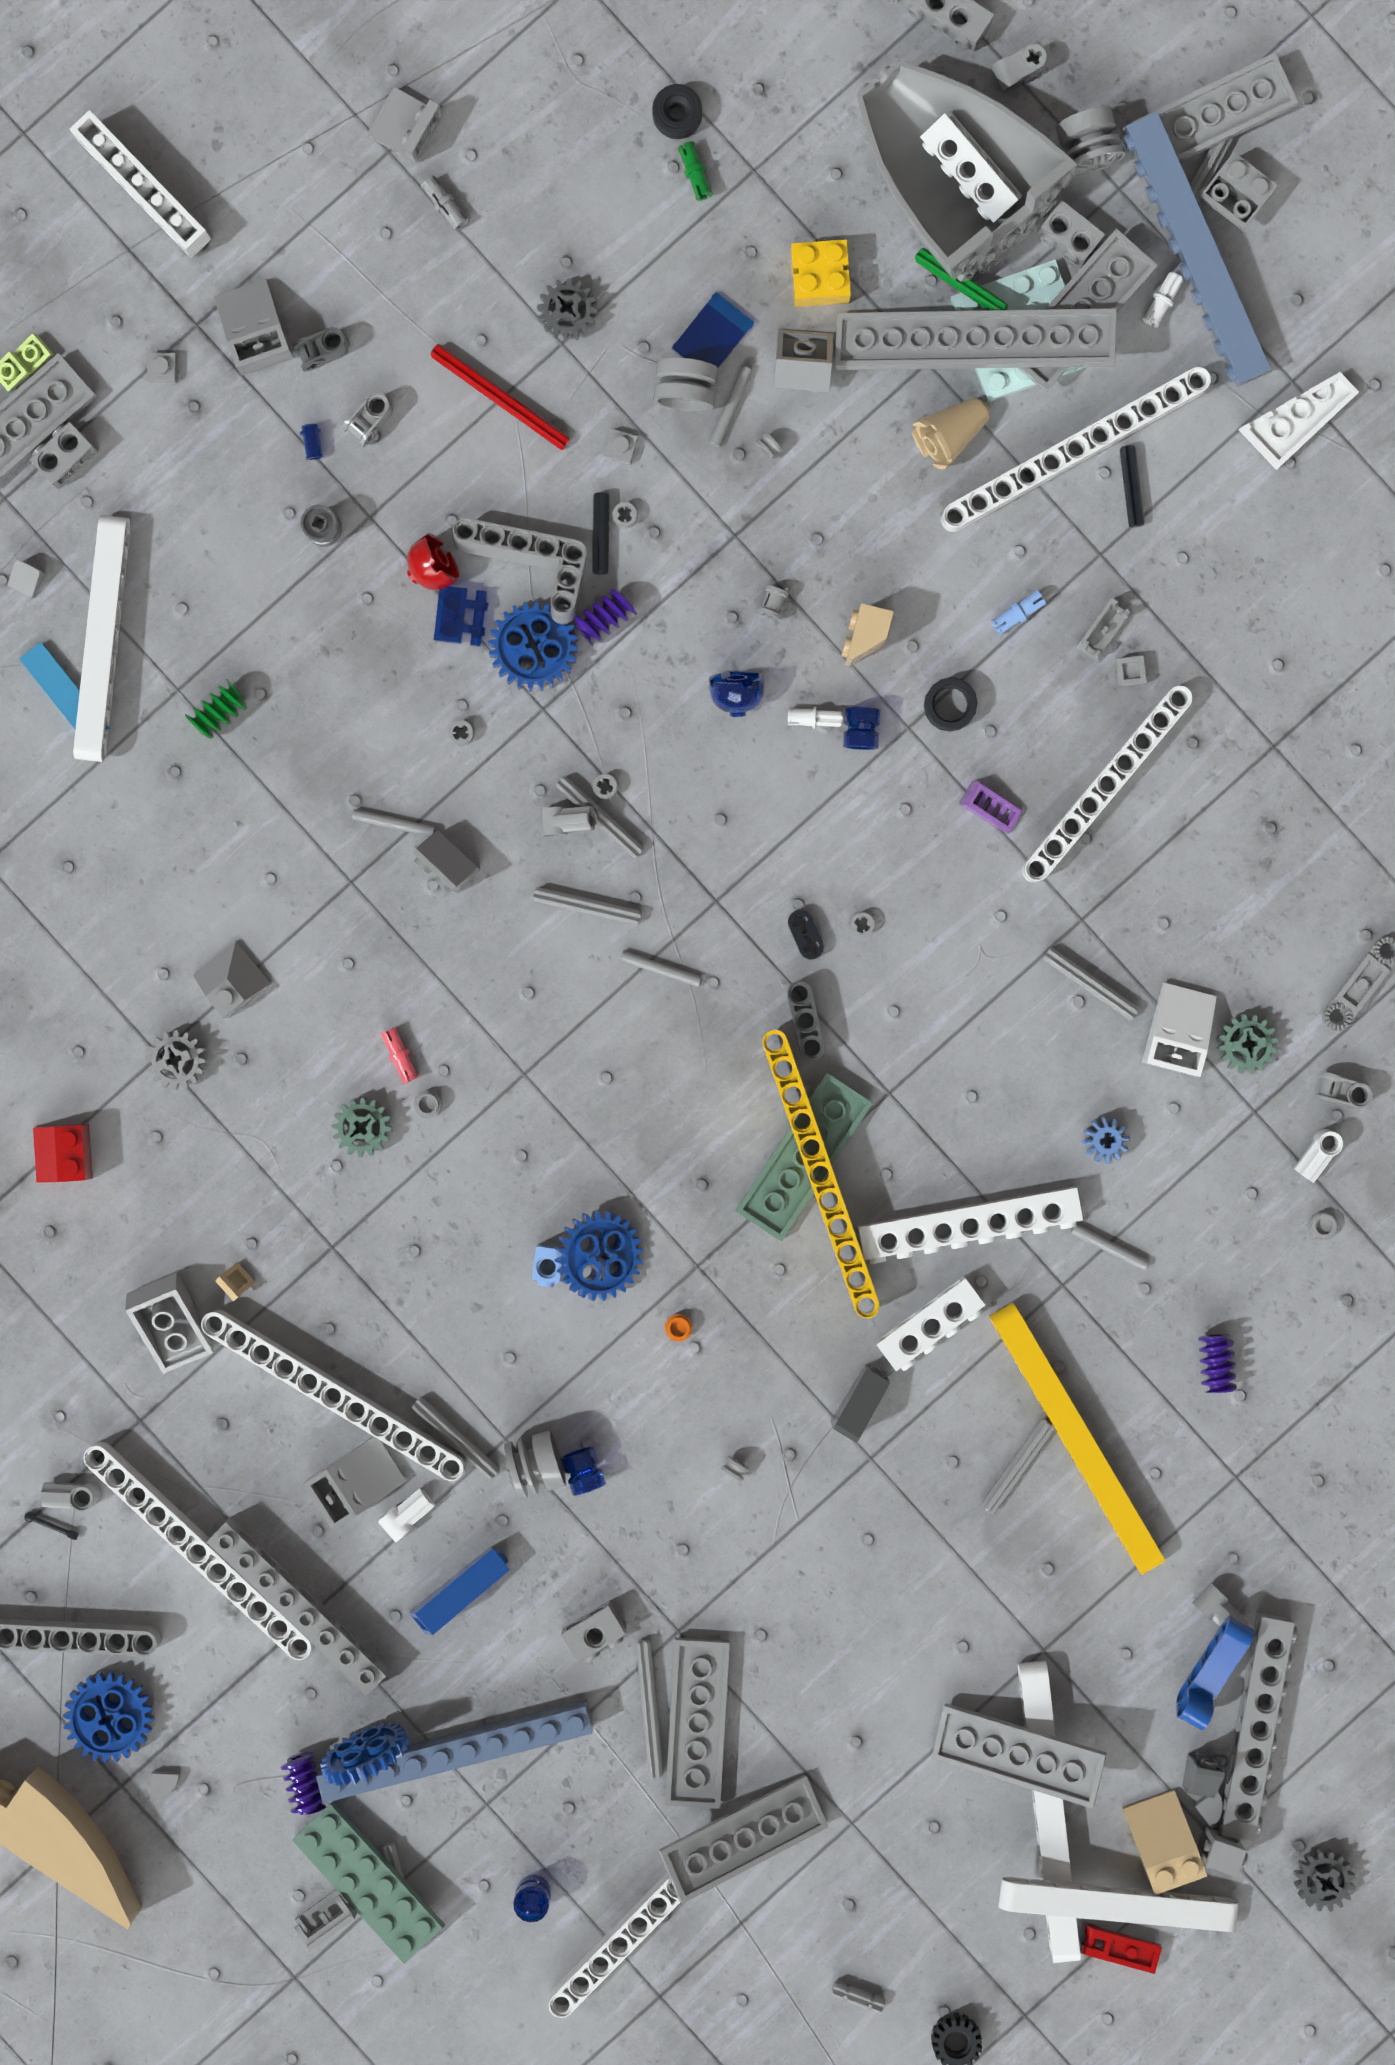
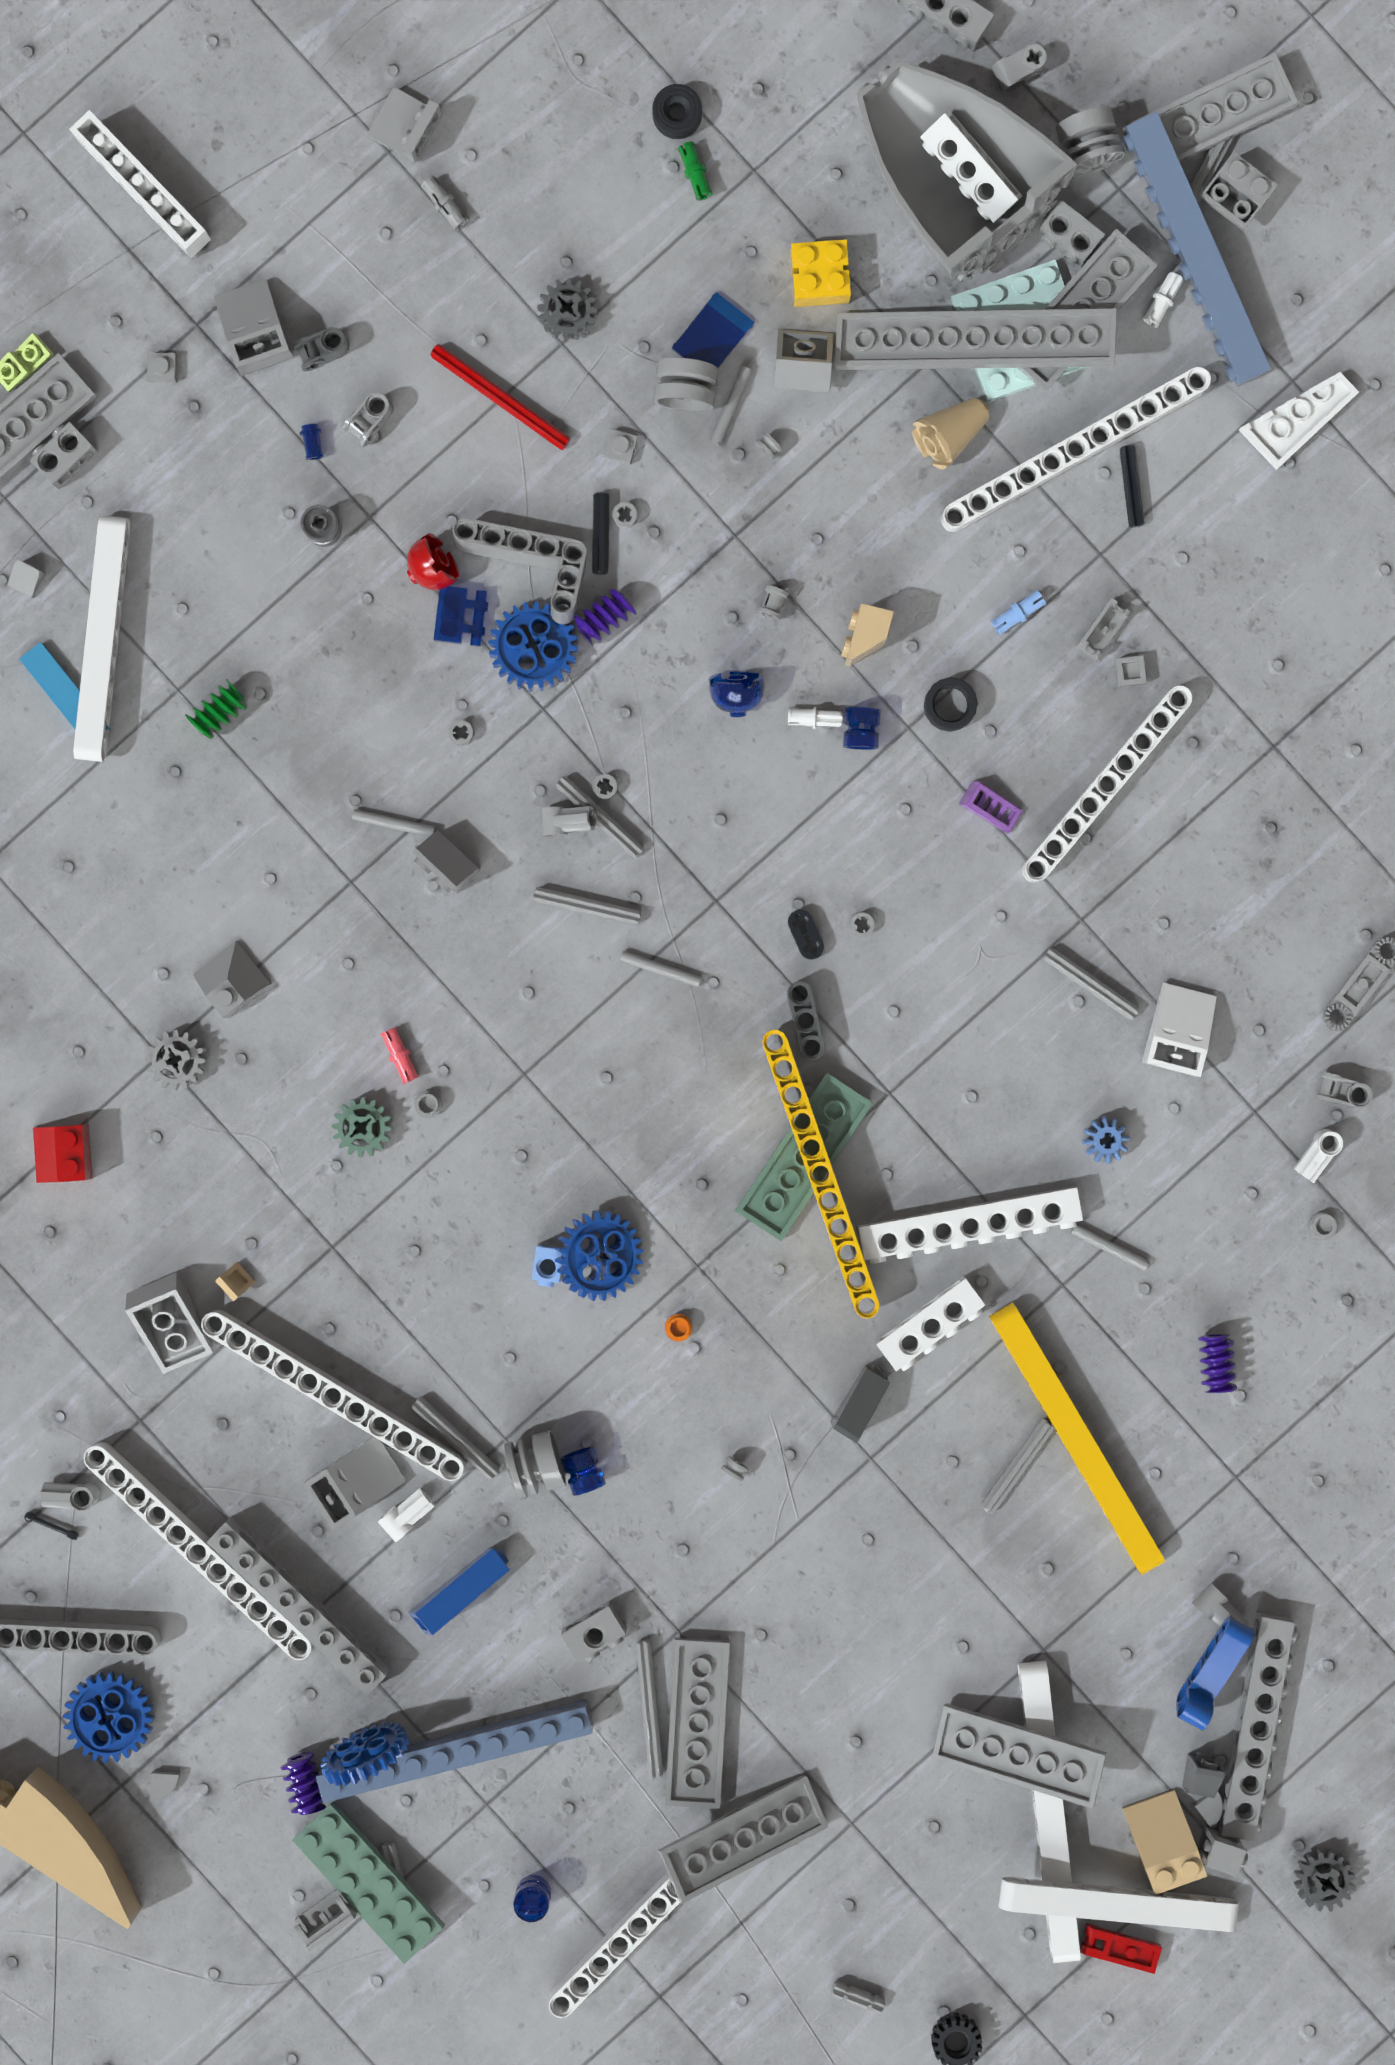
green axle [915,248,1008,311] -> none
sand green gear [1216,1014,1278,1074] -> none

